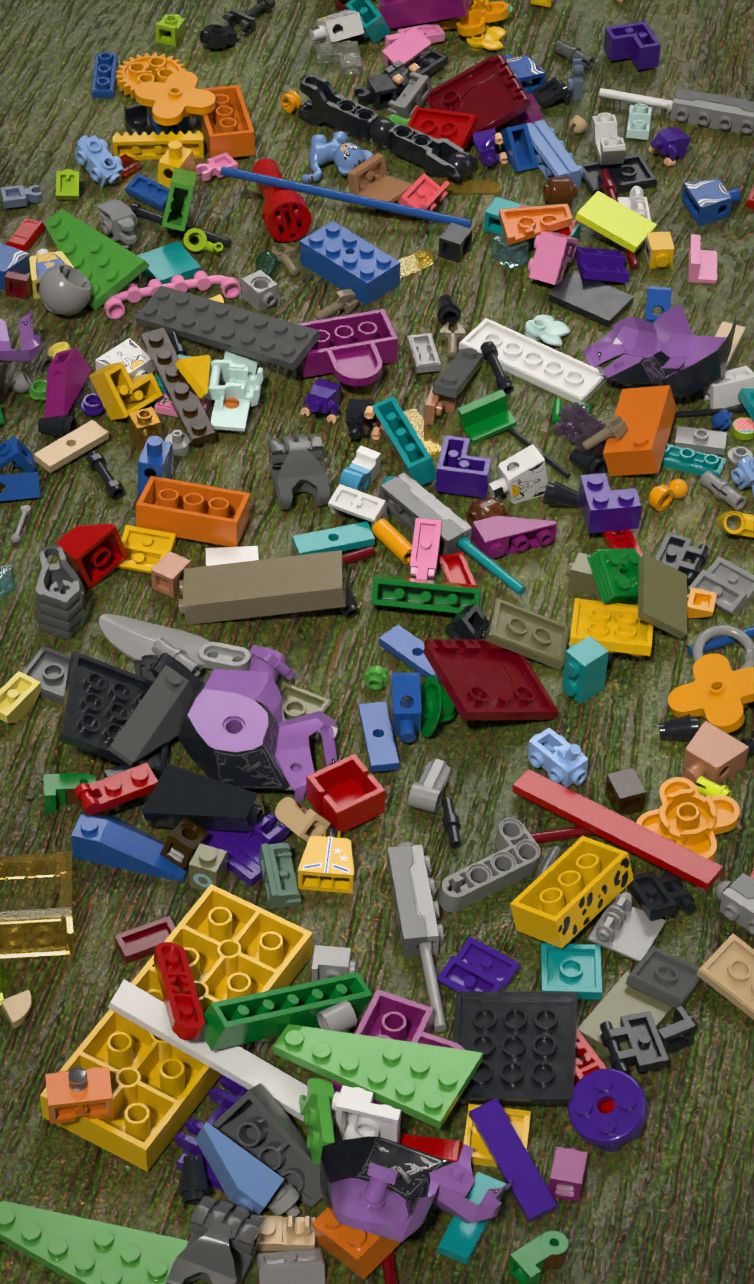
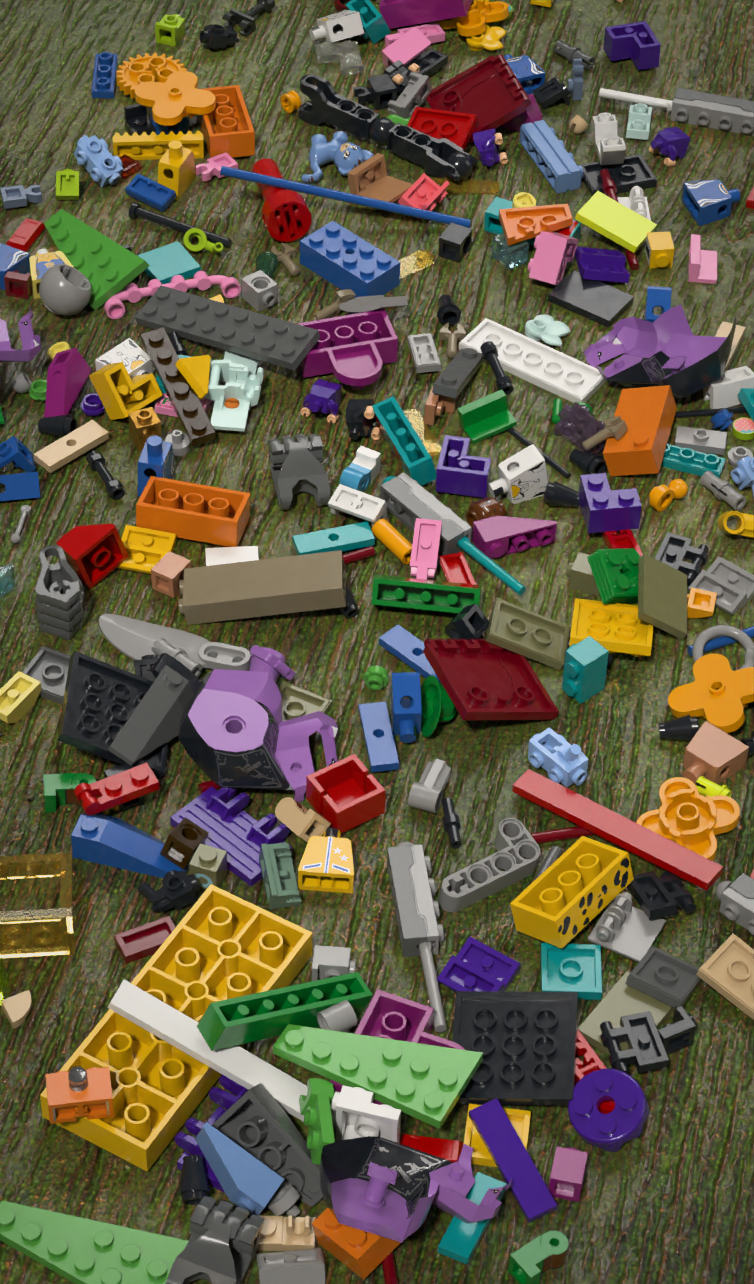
light grey hinge [98,200,137,245] -> none
black slope [142,764,264,832] -> none
red piece [153,942,205,1041] -> none
bright green brick [162,167,197,231] -> none
blue slope [499,123,538,173] -> none
reddish brown head [543,176,577,206] -> none
dark brown brick [605,768,646,816] -> none
none -> black piece [138,870,201,913]
none -> light grey slope [339,295,408,312]
none -> light yellow tile [512,192,536,208]

